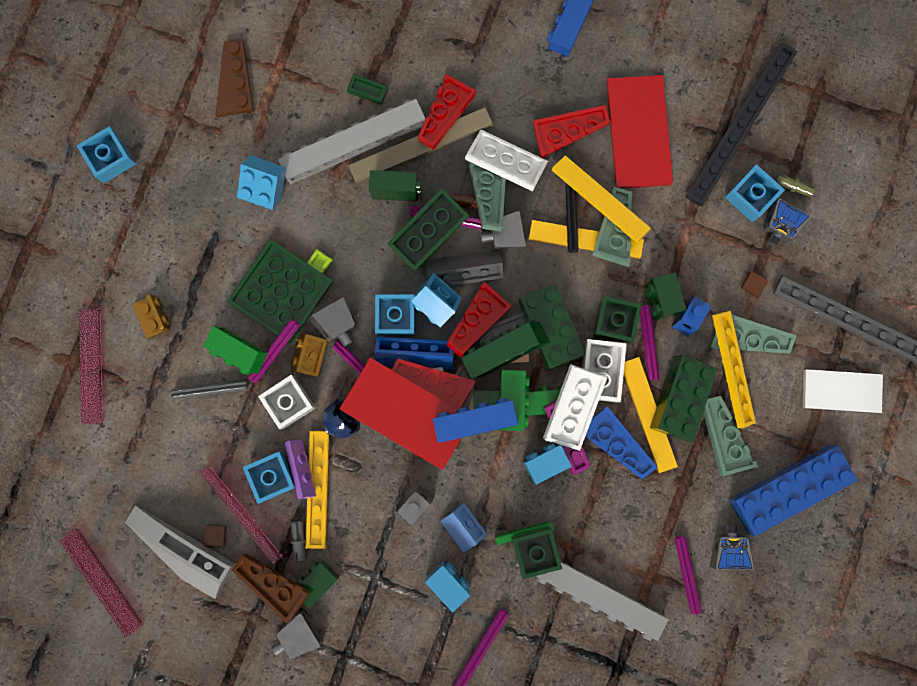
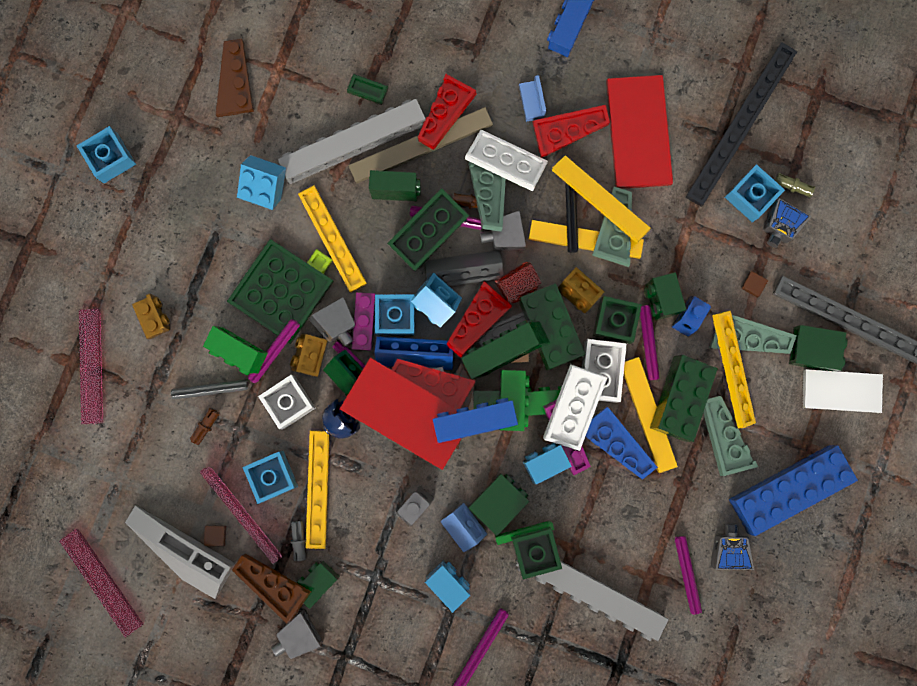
medium lavender plate [285,440,316,499] -> none
none -> reddish brown axle [190,408,220,445]
none -> yellow tile [298,185,367,293]
none -> dark green brick [323,350,363,396]
none -> magenta plate [352,292,376,351]
none -> dark green brick [468,473,530,536]
none -> clear red brick [494,262,542,303]
none -> medium blue panel [519,75,546,122]
none -> pearl gold bracket [558,267,604,314]
none -> dark green brick [789,325,848,371]

